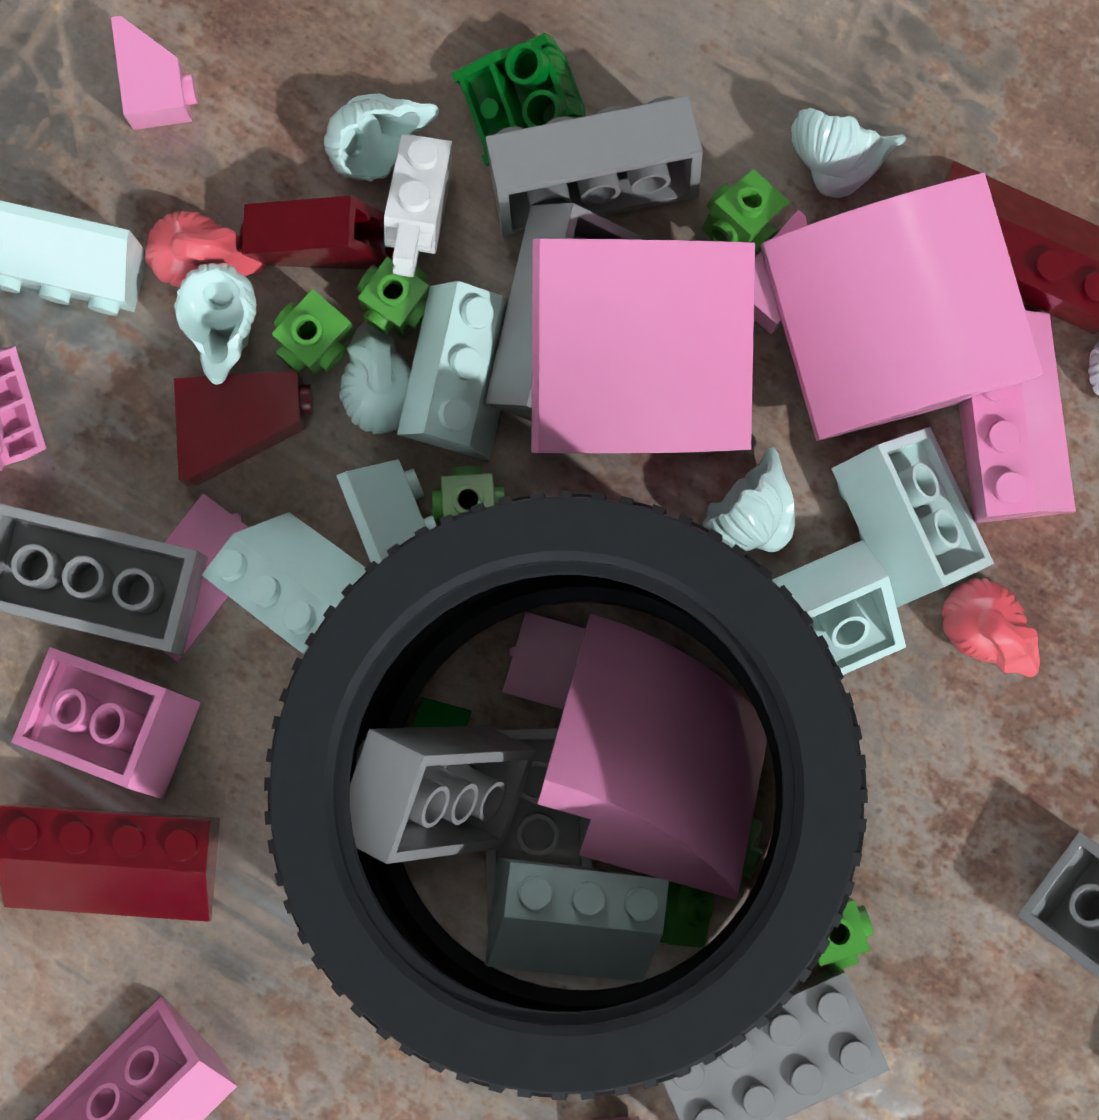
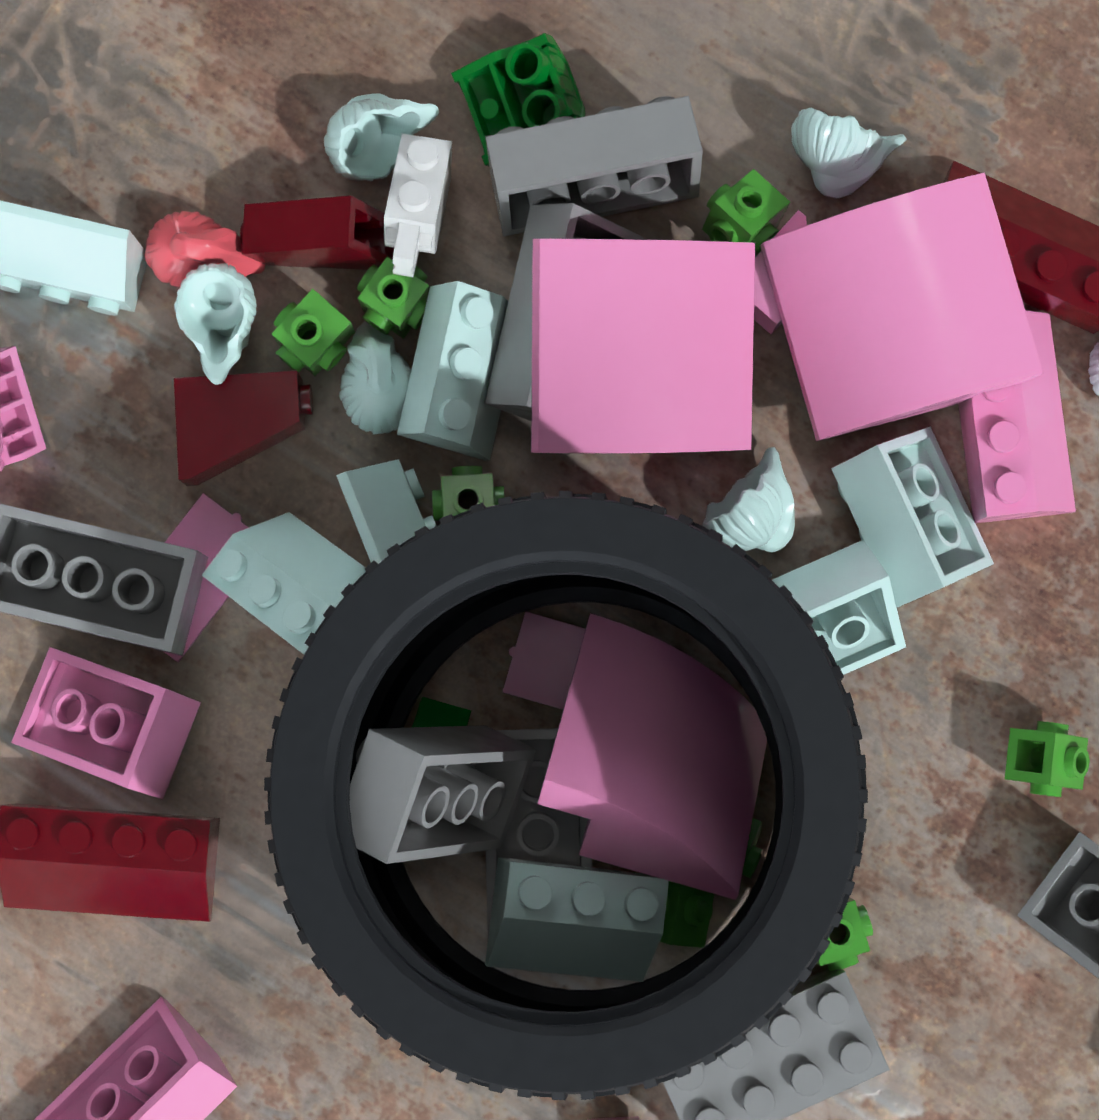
bright pink slope [111,16,198,130] -> none
coral hair [941,578,1040,677] -> none
none -> bright green brick [1005,721,1090,797]

